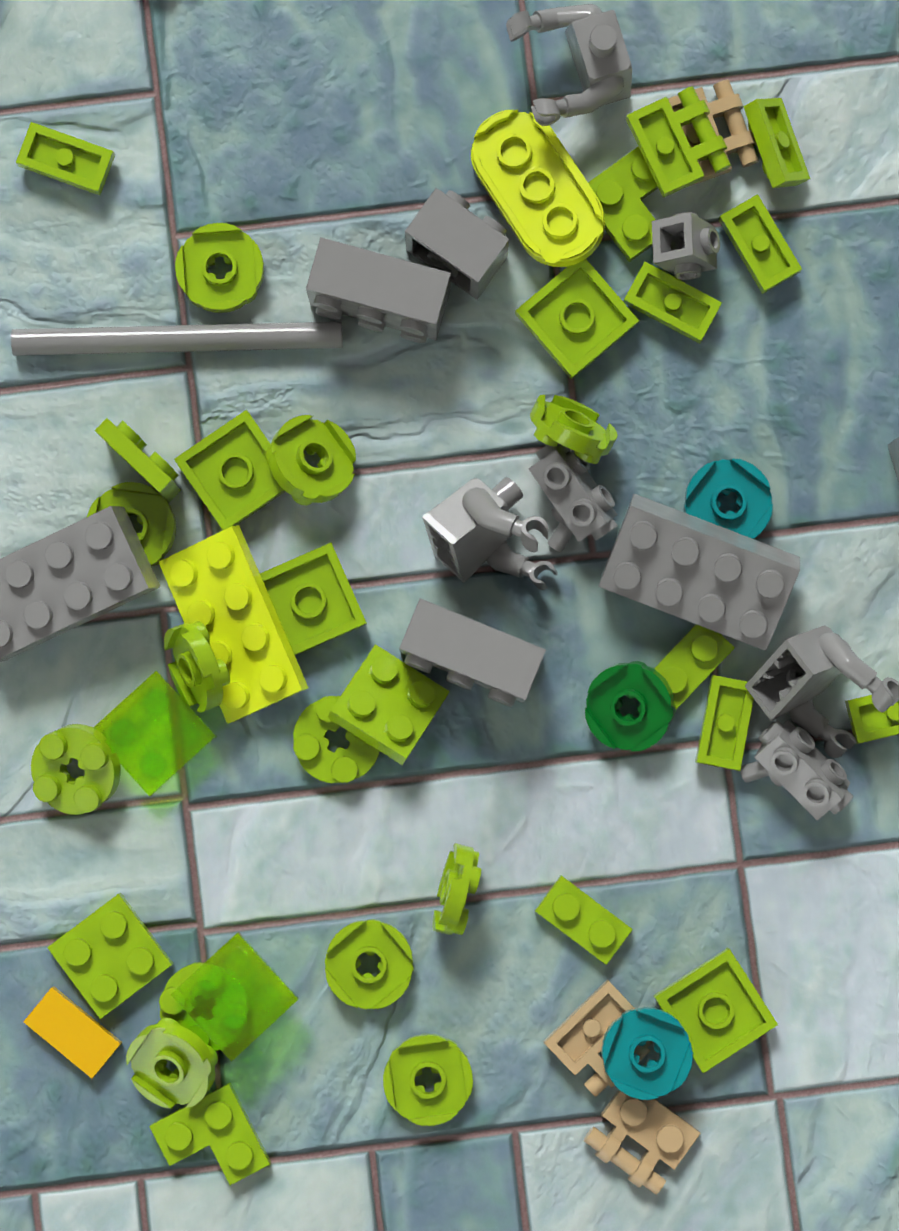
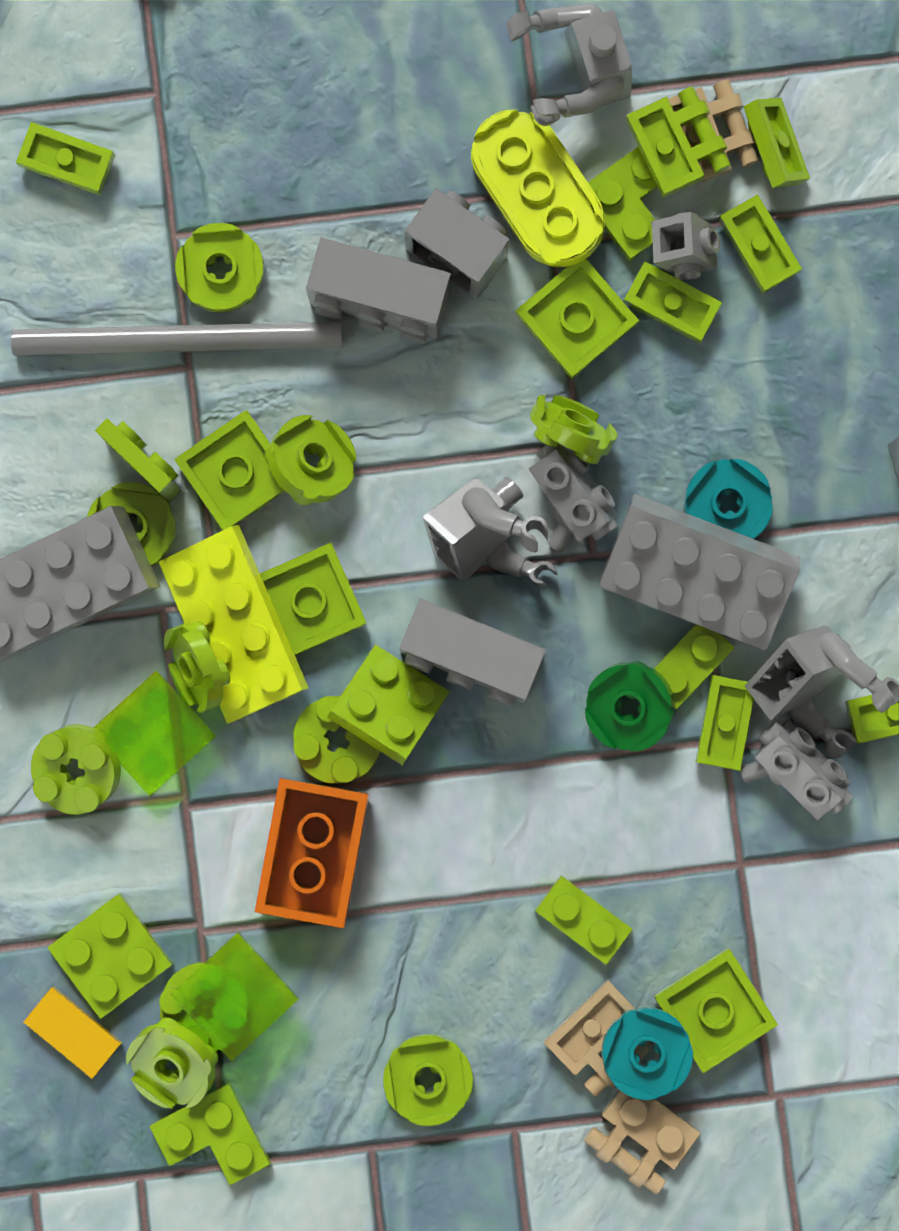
lime plate [325,919,414,1009] -> none
lime plate [432,843,481,935] -> none
none -> orange brick [254,778,370,929]

